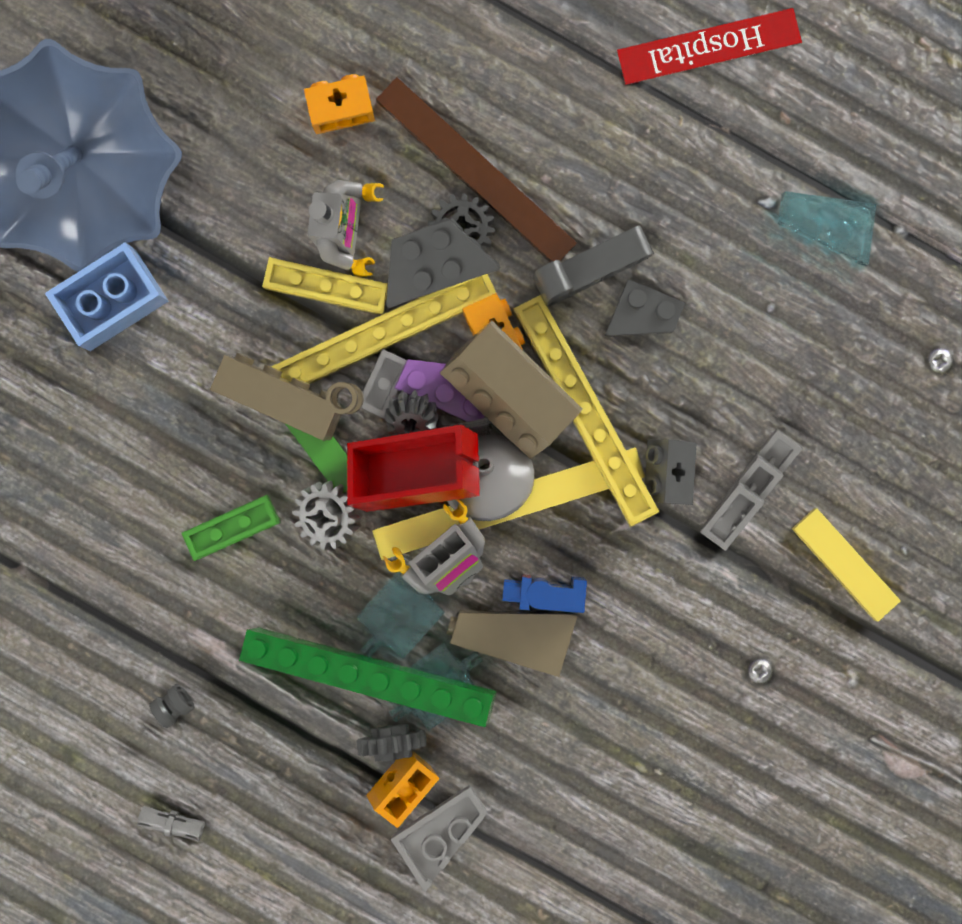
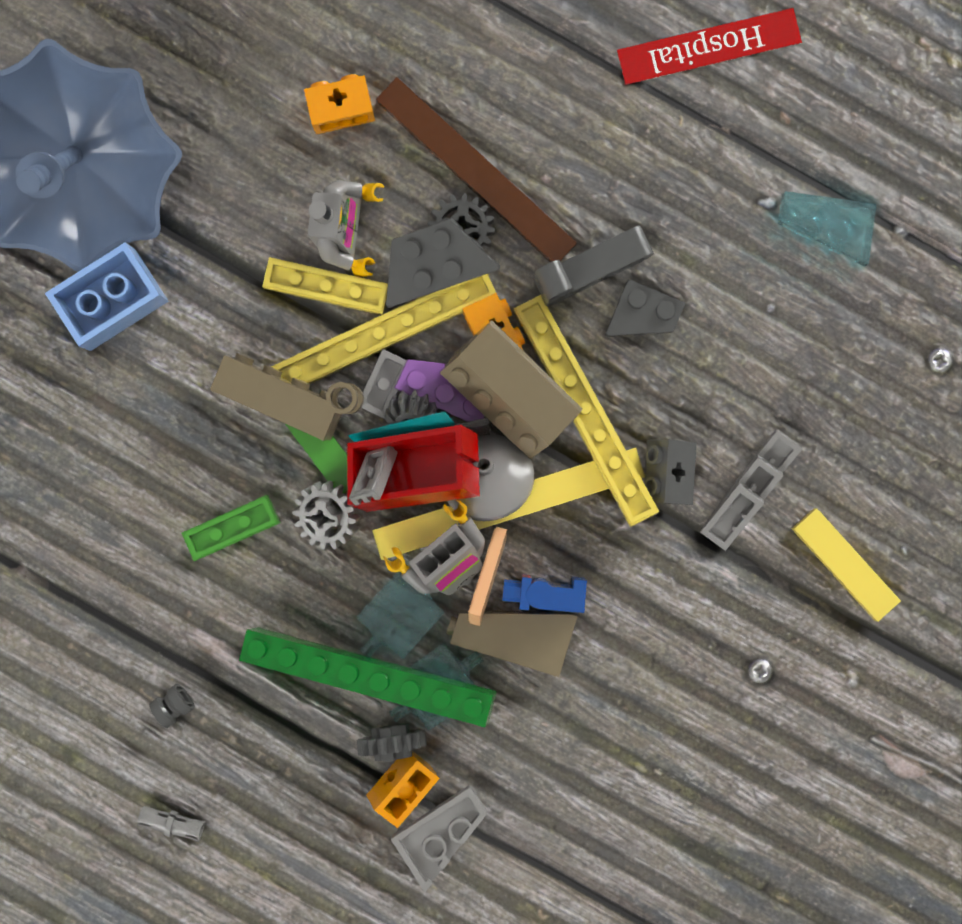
none -> teal sticker [348,411,456,442]
none -> light grey tile [349,446,398,506]
none -> light nougat tile [468,527,507,626]

